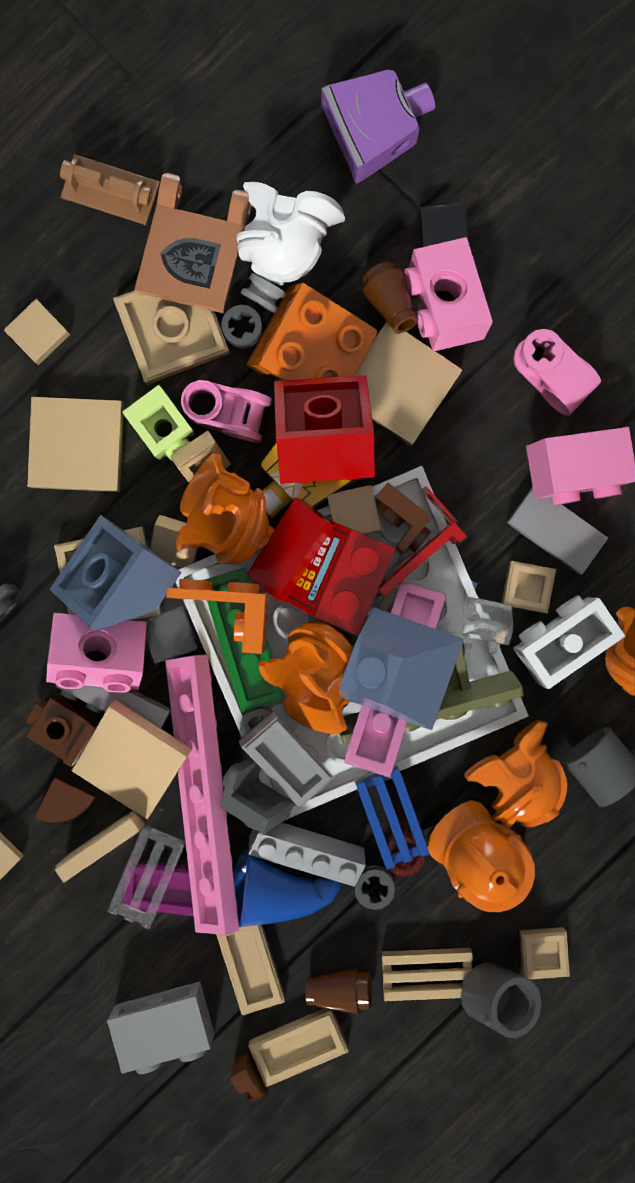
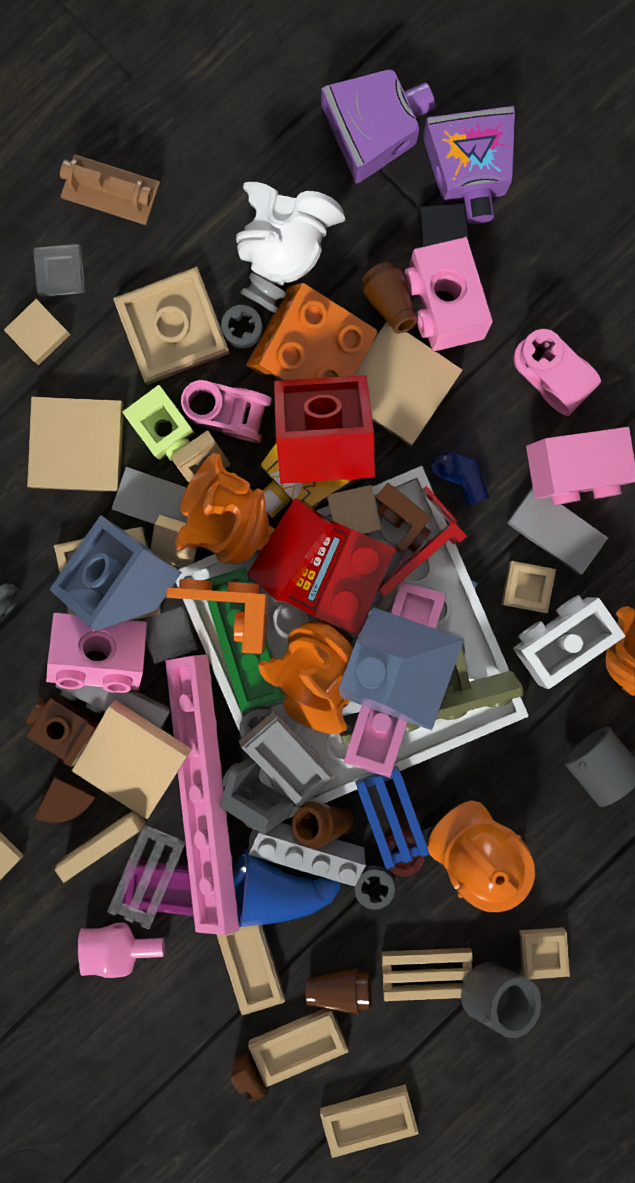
light grey brick [107,981,214,1074] -> none
nougat flag [135,173,252,313] -> none
clear tile [462,596,513,655] -> none
orange helmet [464,720,567,829] -> none
none -> clear tile [34,244,85,296]
none -> bright pink piece [78,922,165,978]
none -> light grey tile [112,467,188,524]
none -> reddish brown cone [292,801,354,848]
none -> tan tile [320,1084,419,1158]
none -> medium lavender torso [423,106,515,224]
none -> clear blue arm [431,451,490,506]

